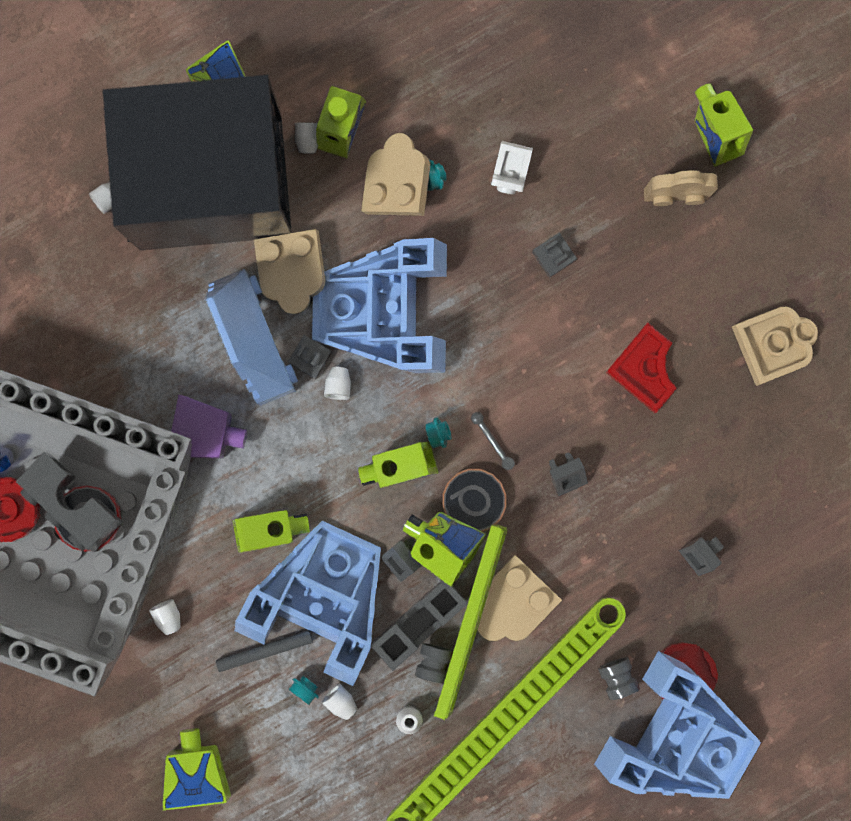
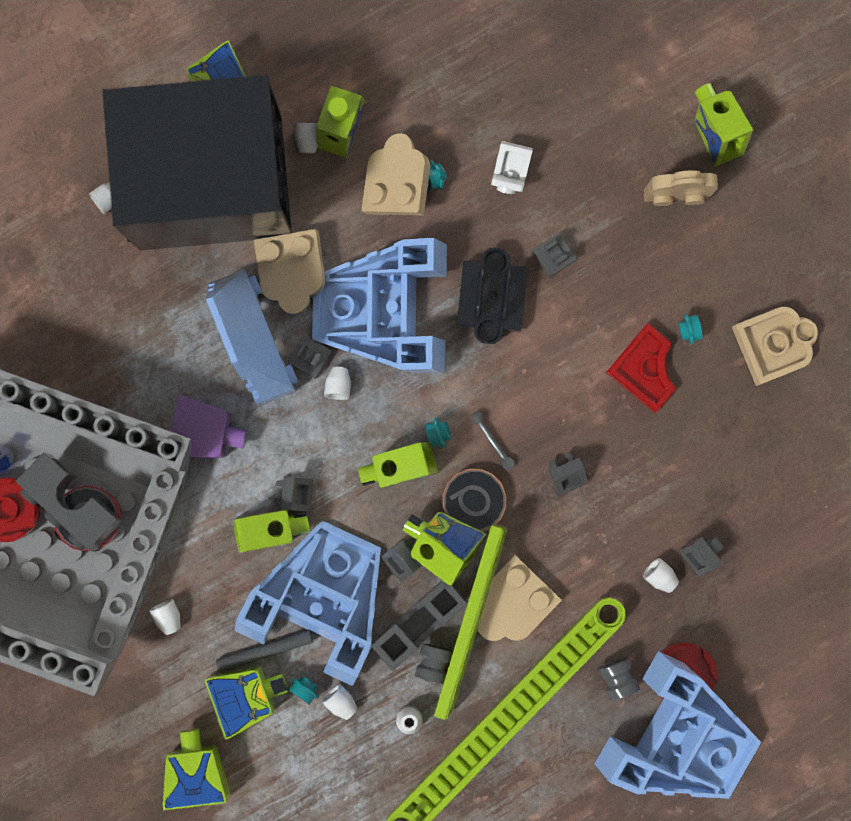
none -> torso [205,666,289,740]
none -> dark grey tile [274,476,313,512]
none -> black piece [457,248,527,344]
none -> white hose [643,558,679,593]
none -> teal plate [678,314,703,345]

